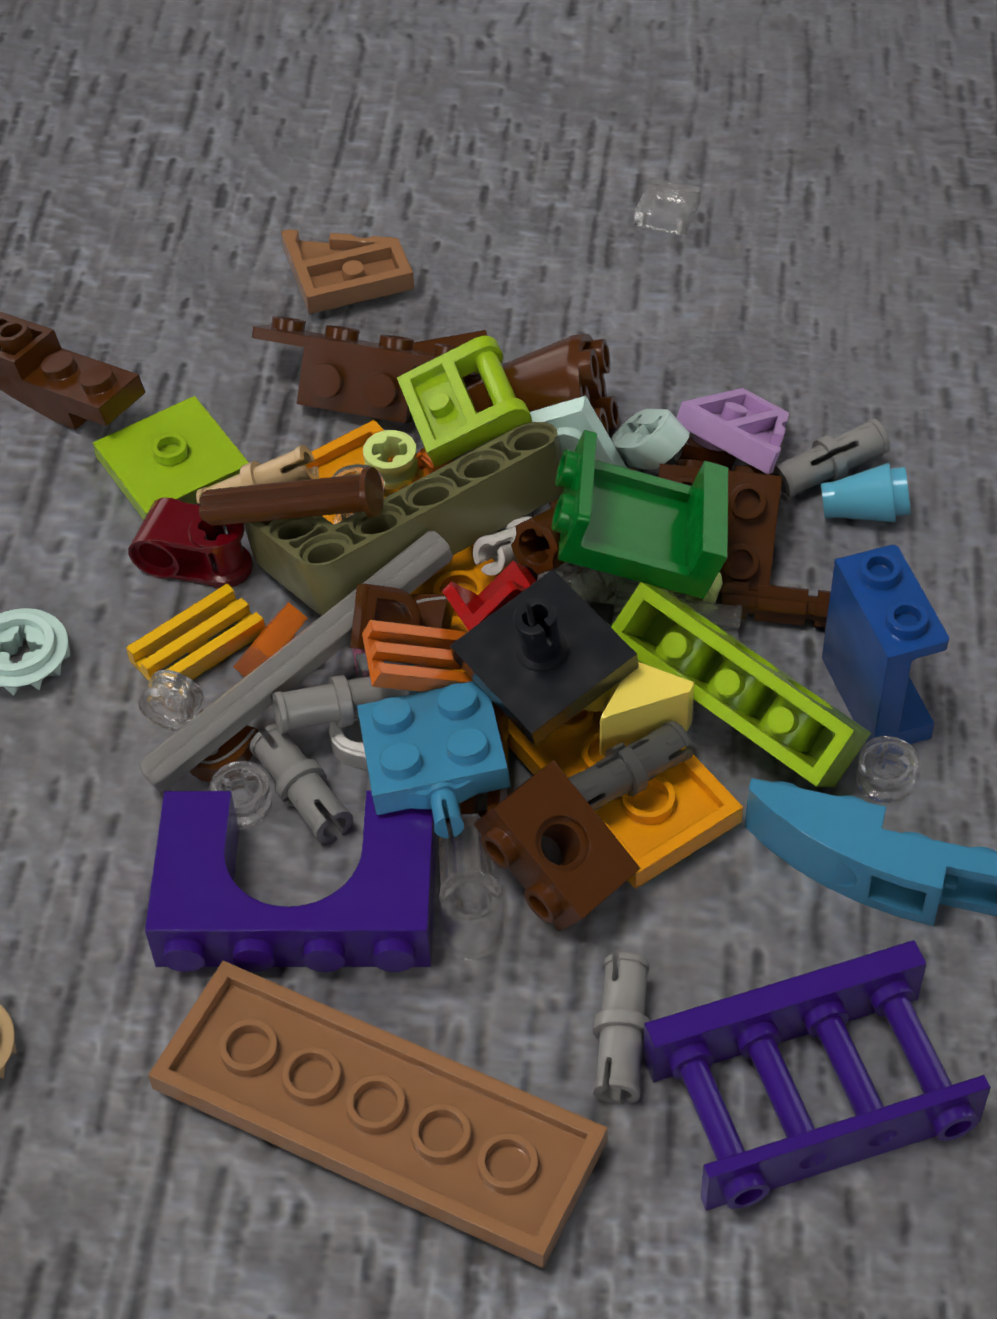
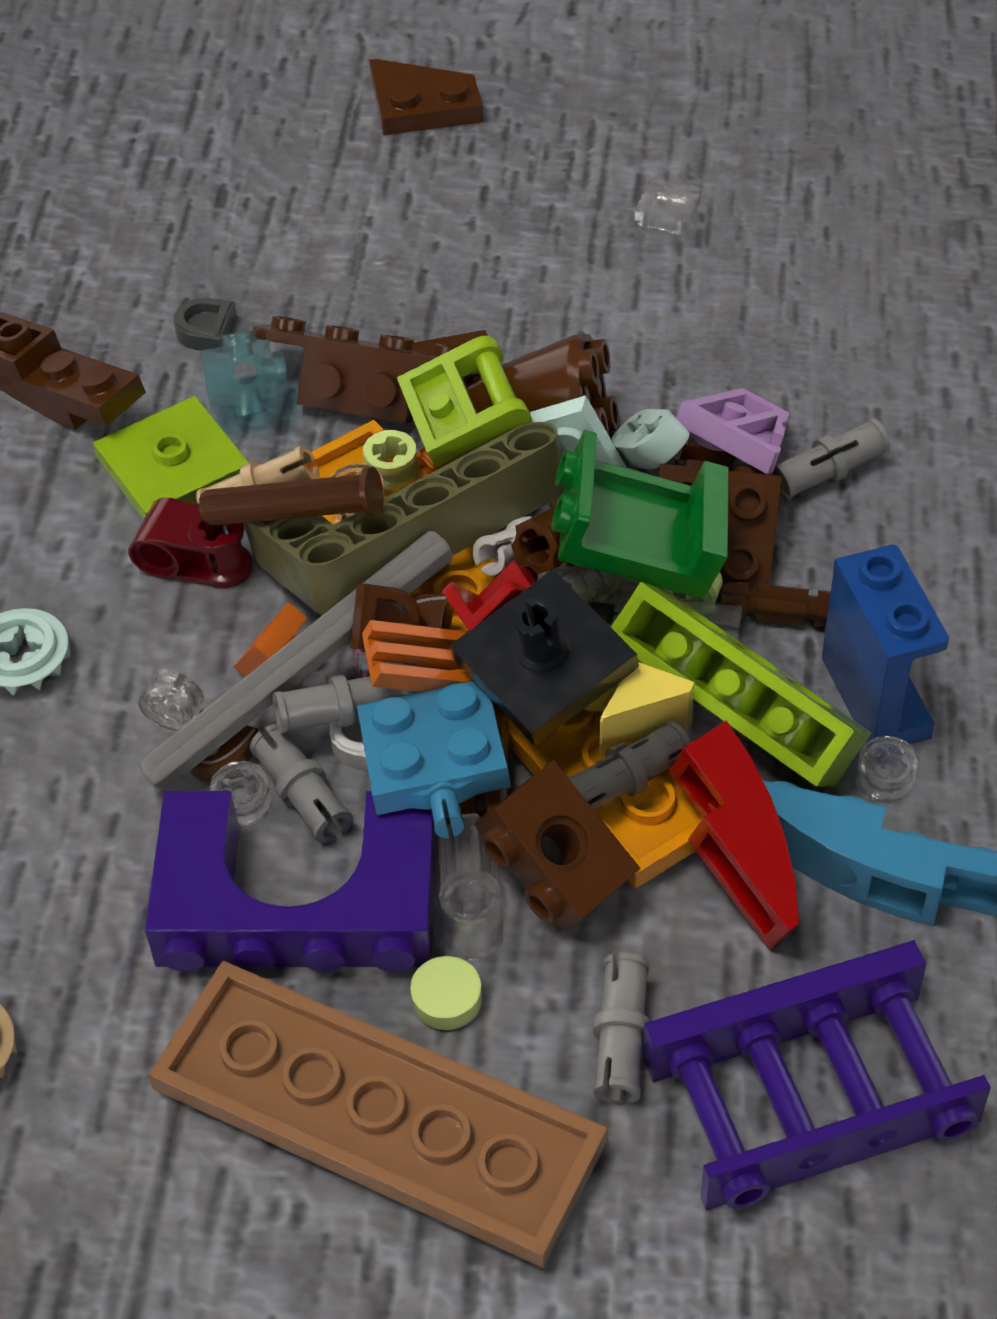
yellow tile [126,584,265,697] -> none
medium nougat wing [281,229,415,314] -> none
medium azure cone [821,463,911,522] -> none
none -> dark grey tile [173,298,237,353]
none -> clear light blue brick [200,331,288,416]
none -> reddish brown wing [369,59,483,135]
none -> yellowish green tile [410,956,482,1030]
none -> red slope [669,720,799,951]

